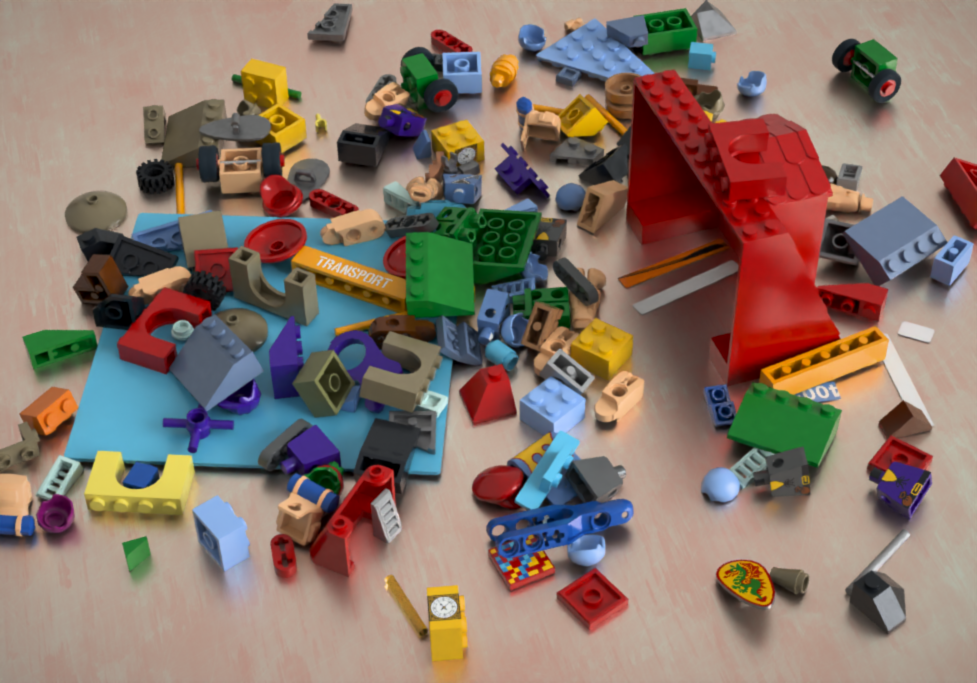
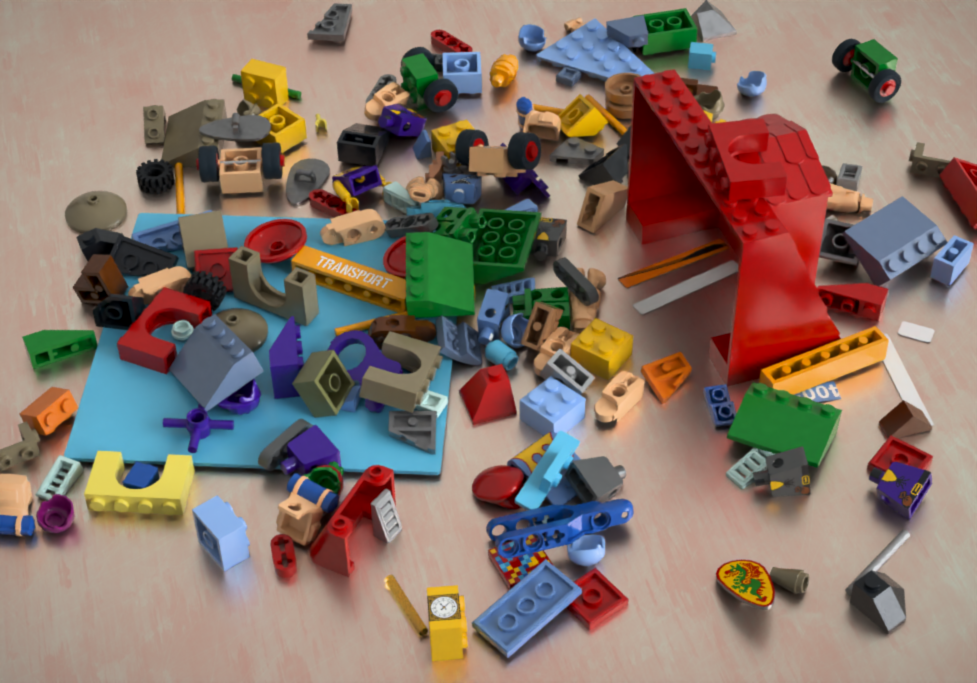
green slope [122,536,151,571] -> none
red piece [260,174,303,218] -> none
black slope [353,418,421,494] -> none
light blue hair [520,251,548,283] -> none
medium blue hair [555,183,586,212] -> none
light blue hair [701,467,740,503] -> none
none -> torso [332,165,392,213]
none -> brick [455,129,541,177]
none -> medium blue piece [472,559,582,658]
none -> orange wing [641,351,692,404]
none -> dark tan bracket [909,142,950,178]

